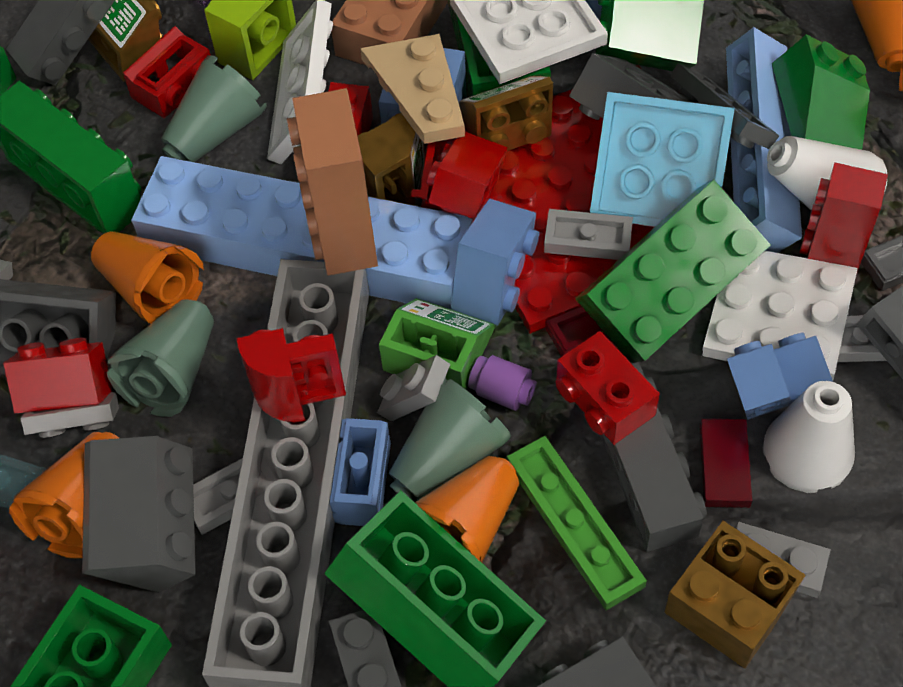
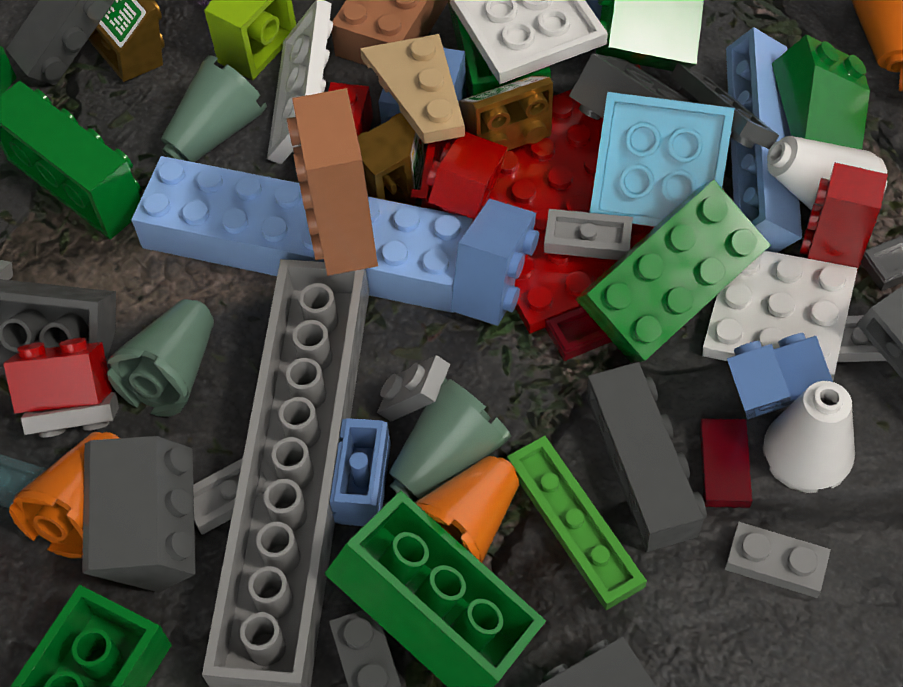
orange cone [91,231,204,324] -> none
red window [123,26,211,118] -> none
red brick [236,328,346,422] -> none
bright green slope [379,298,495,389] -> none
medium lavender brick [468,355,537,411] -> none
red brick [556,331,660,445] -> none
pearl gold slope [664,521,806,668] -> none

